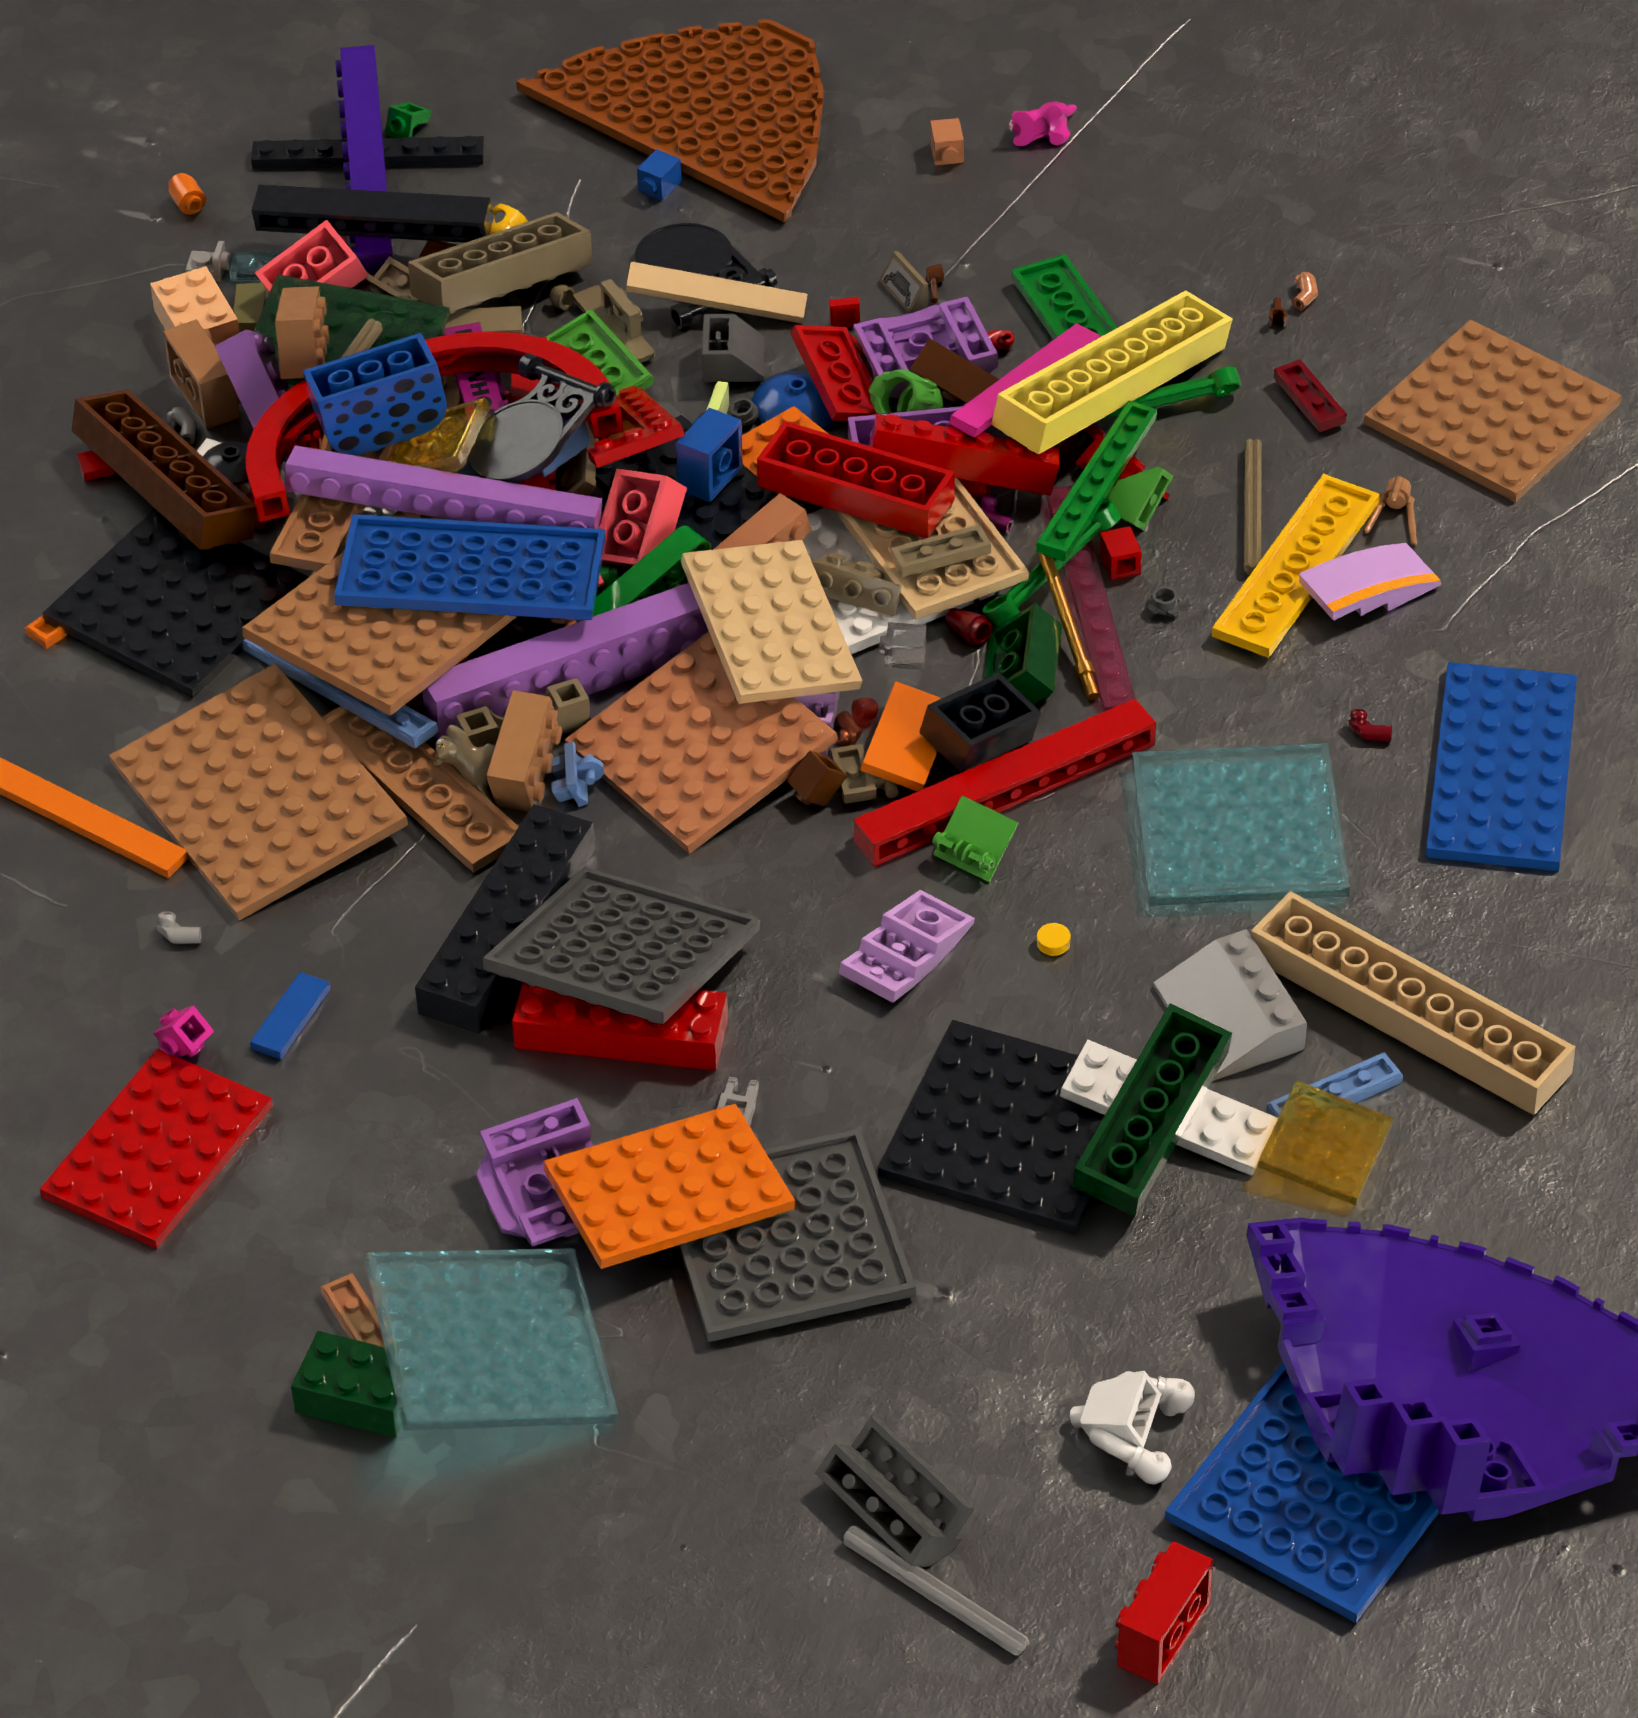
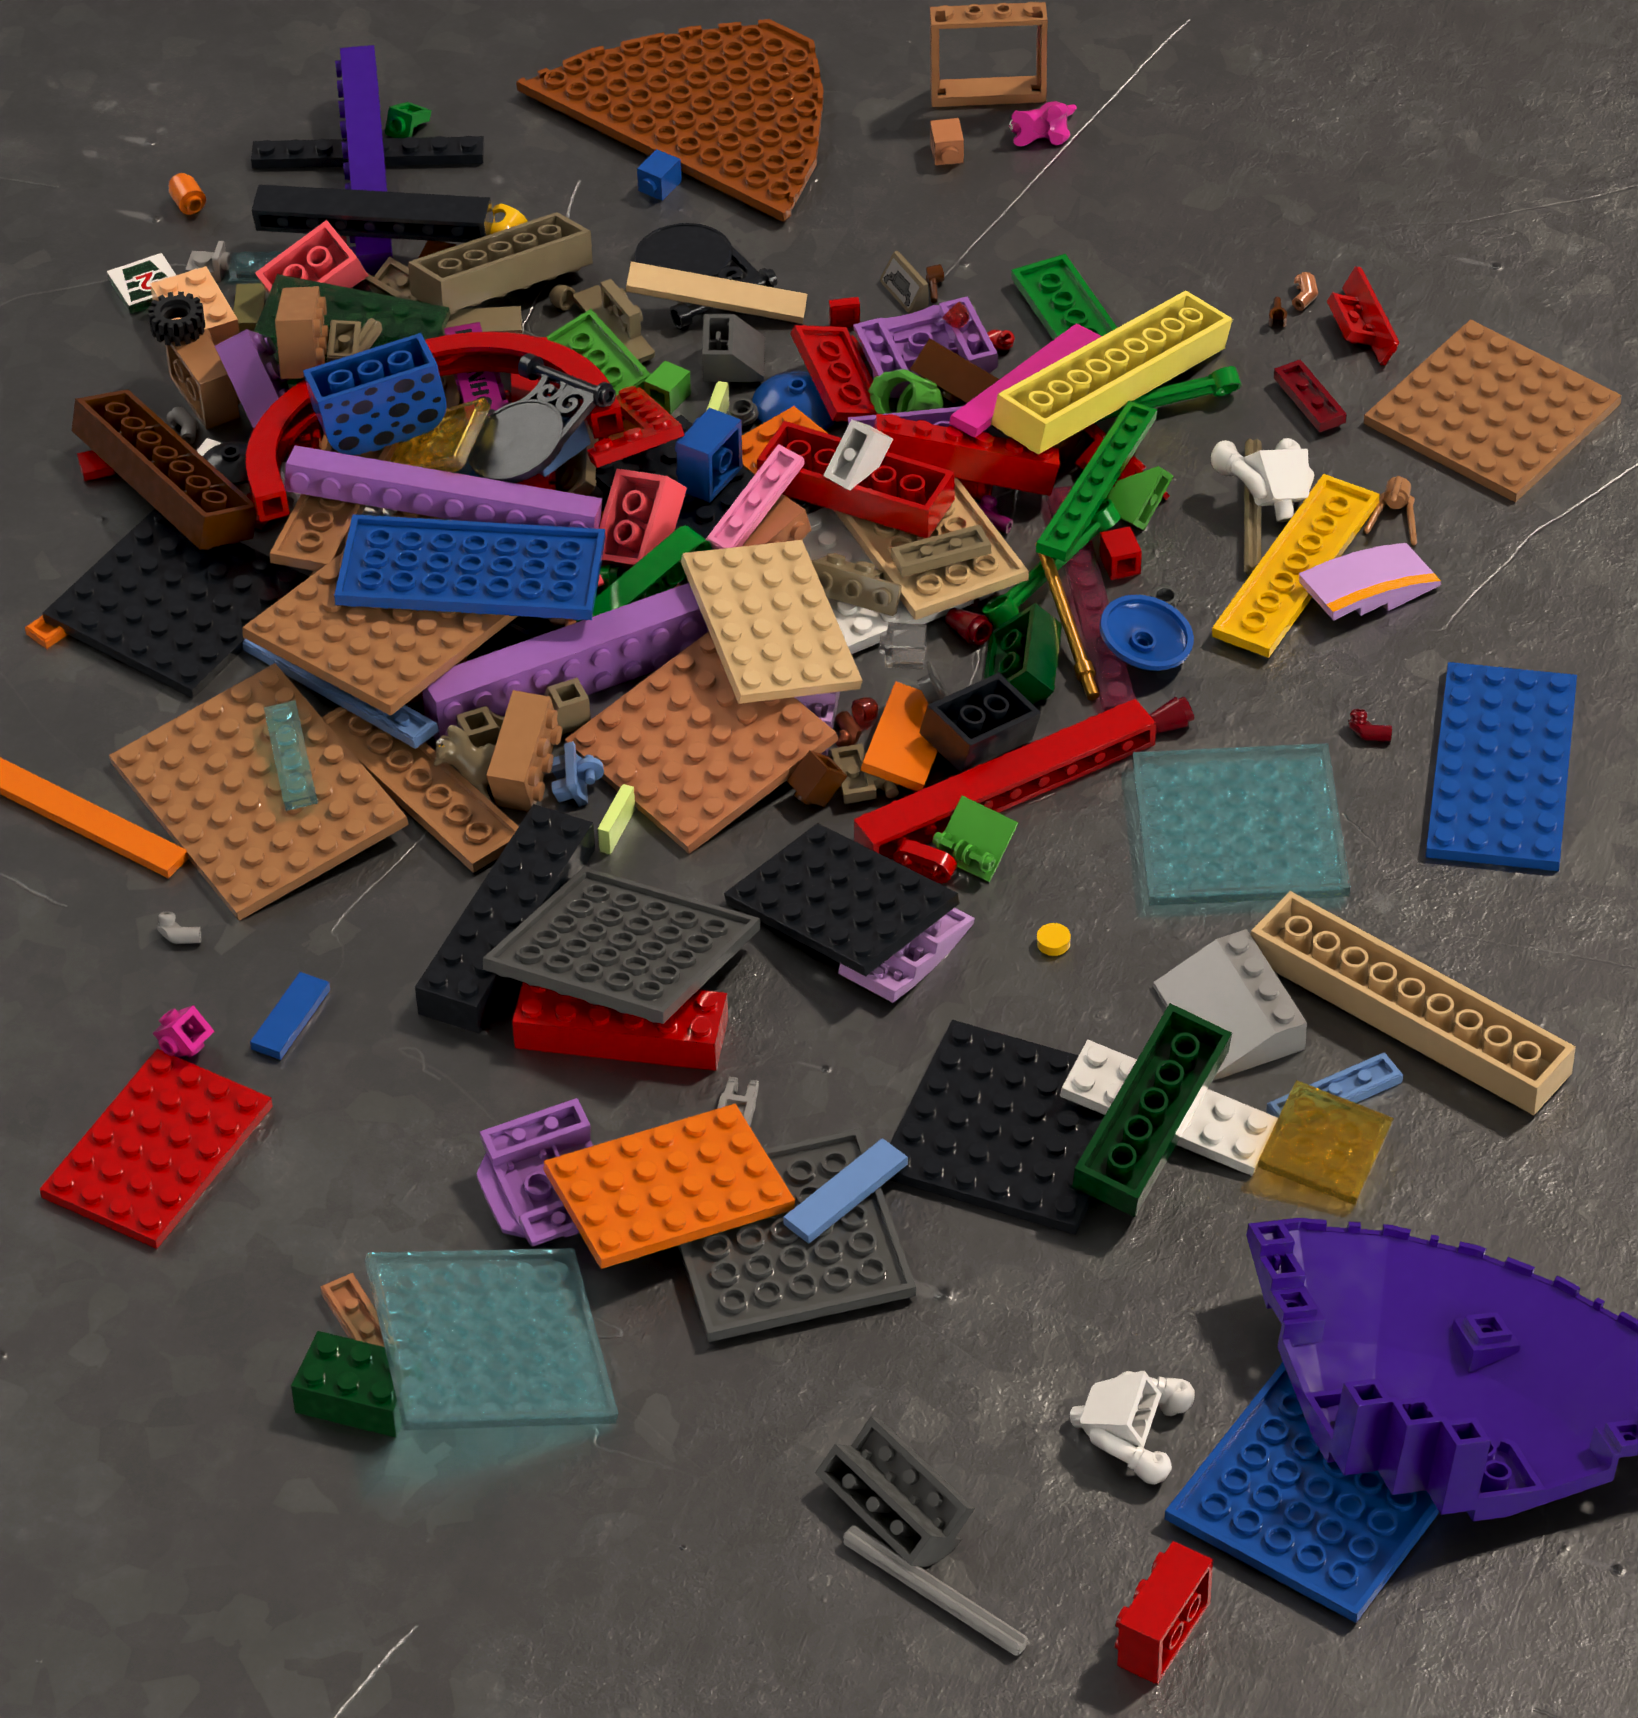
none -> tile [107,253,176,313]
none -> black tyre [148,291,205,346]
none -> clear light blue plate [264,700,318,811]
none -> dark tan slope [327,320,361,363]
none -> yellowish green tile [597,784,635,855]
none -> bright green brick [644,361,691,415]
none -> bright pink tile [706,444,805,549]
none -> black plate [724,823,960,977]
none -> medium blue tile [783,1138,908,1244]
none -> white slope [823,419,893,490]
none -> red beam [893,840,957,883]
none -> dark grey piece [917,660,948,704]
none -> medium nougat window [930,2,1048,107]
none -> clear red hinge [943,301,969,328]
none -> blue dish [1099,595,1194,671]
none -> dark red cone [1149,697,1194,733]
none -> white torso [1211,438,1315,522]
none -> red bracket [1327,266,1399,366]

